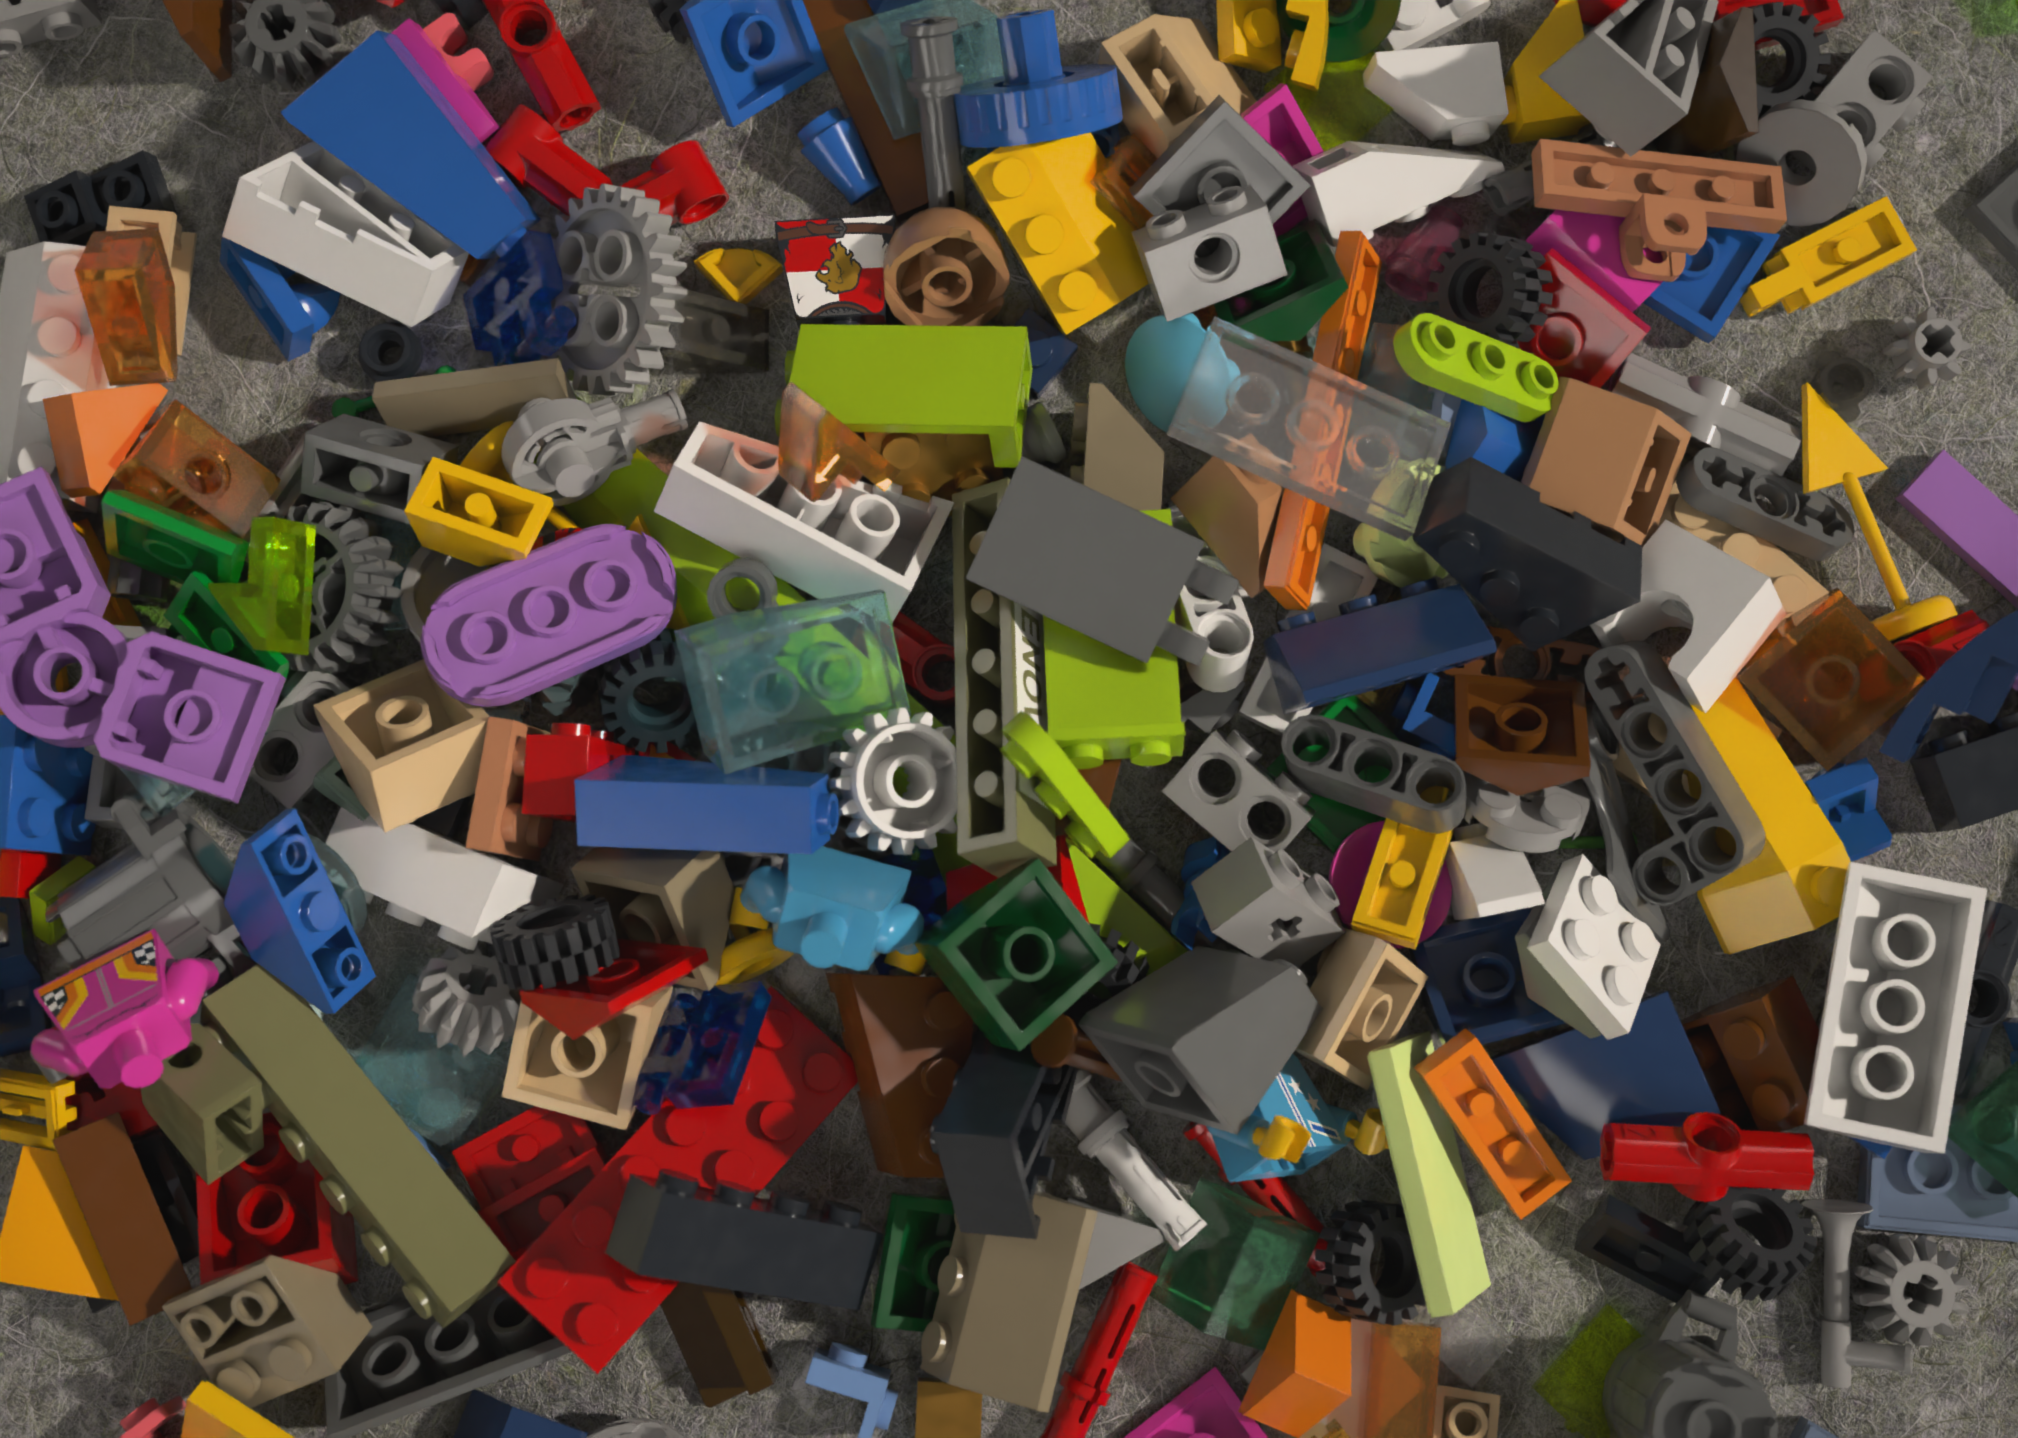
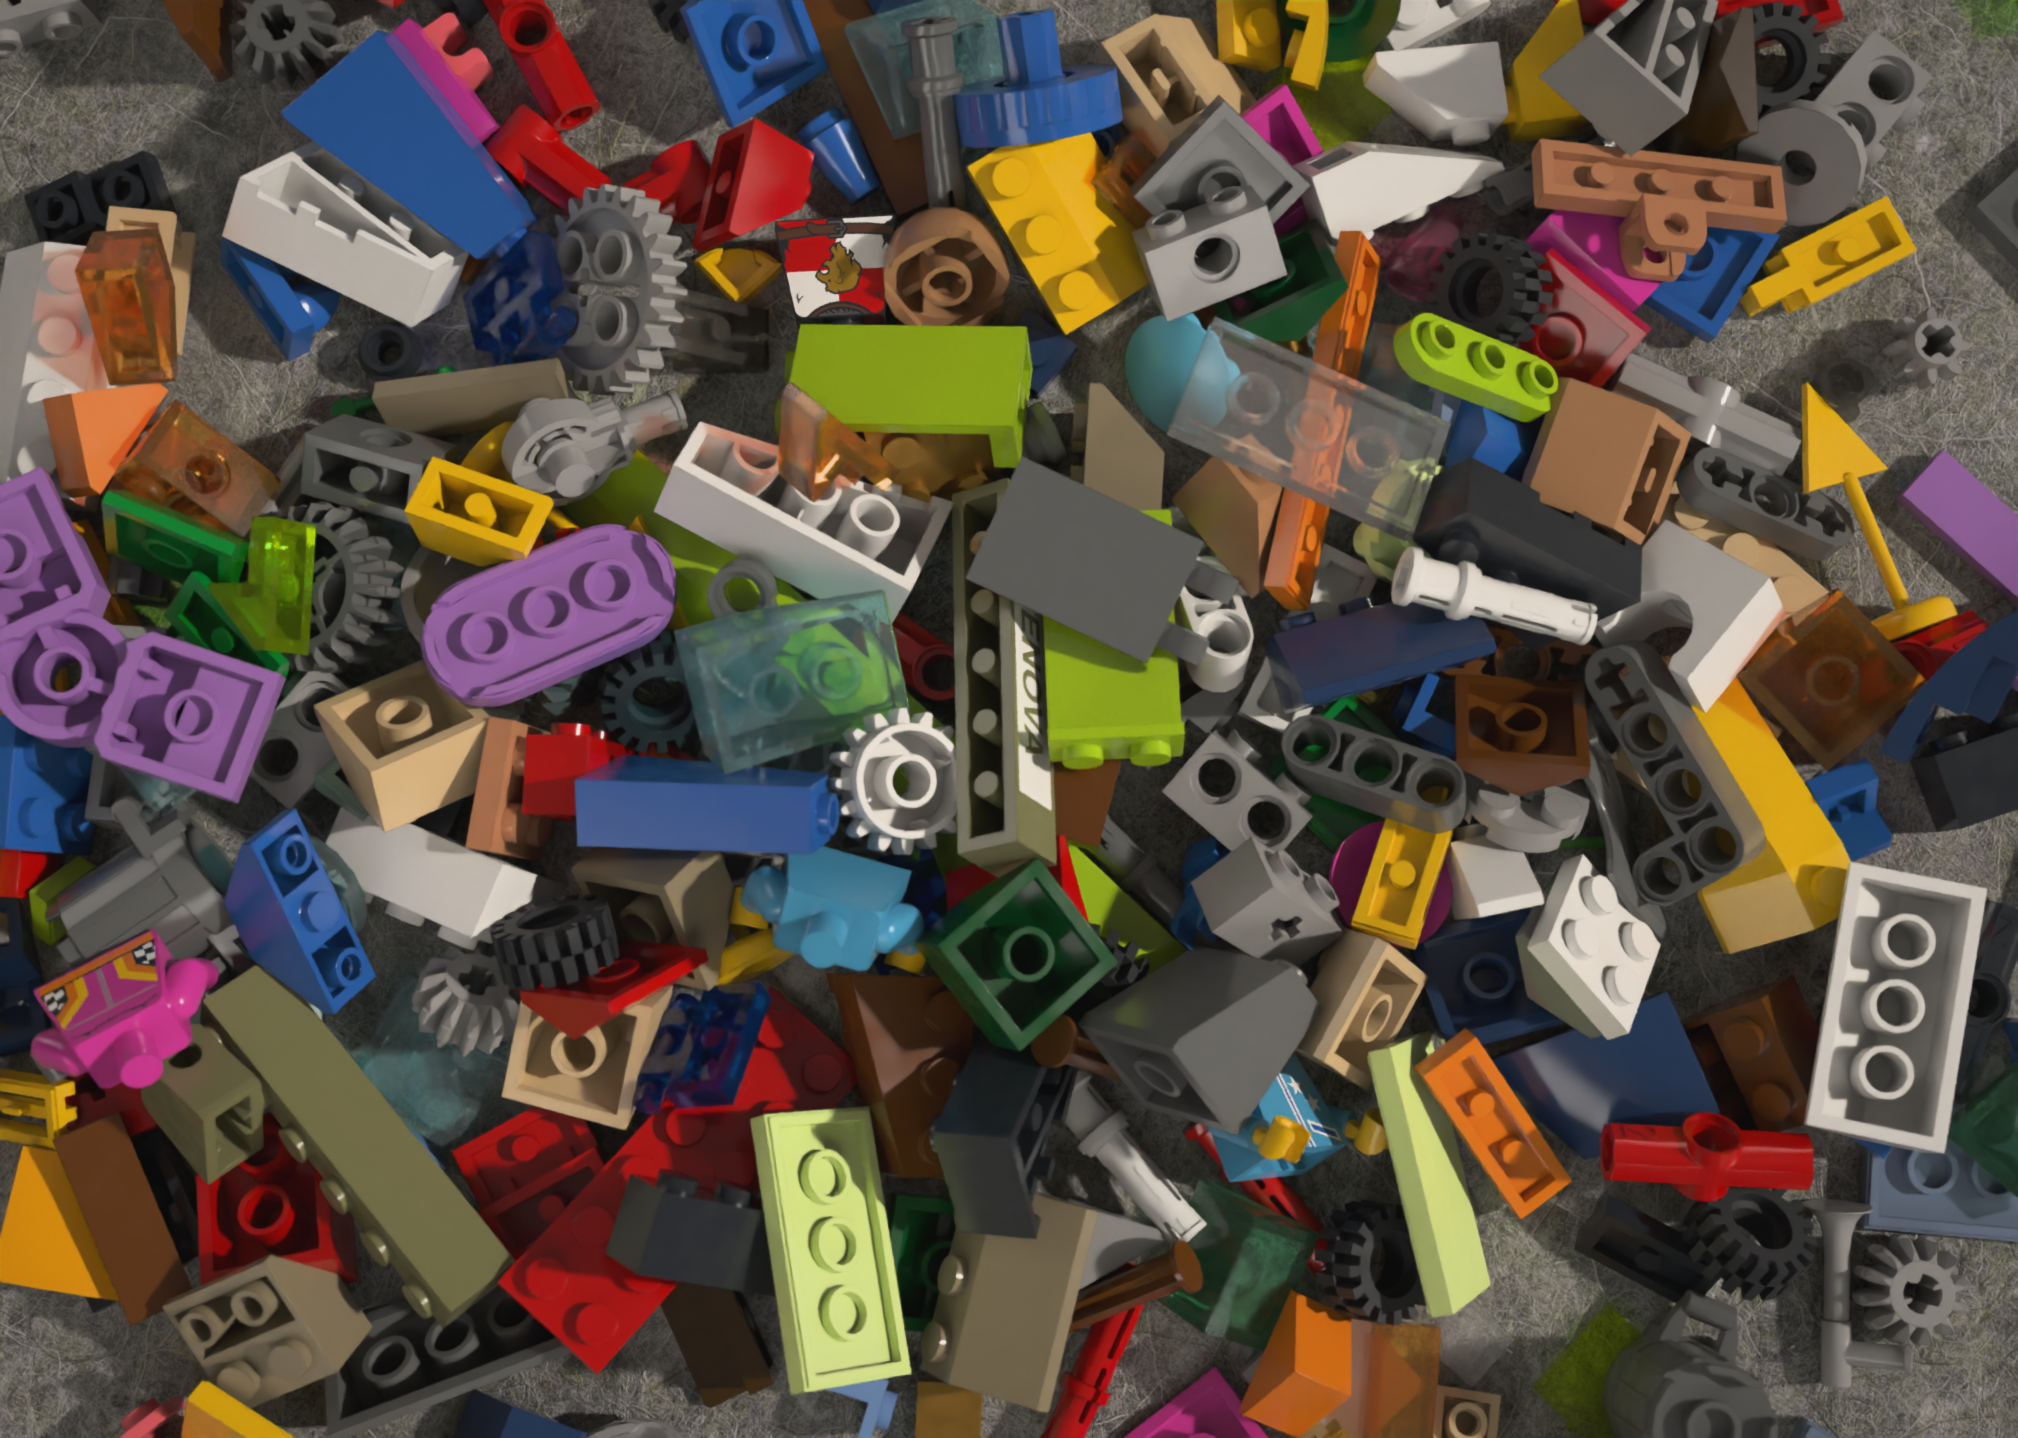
lime plate [1000,711,1130,859] -> none
none -> red slope [692,118,815,252]
none -> yellowish green tile [750,1106,912,1395]
none -> reddish brown axle [1068,1239,1203,1333]
none -> white pin [1391,546,1598,646]

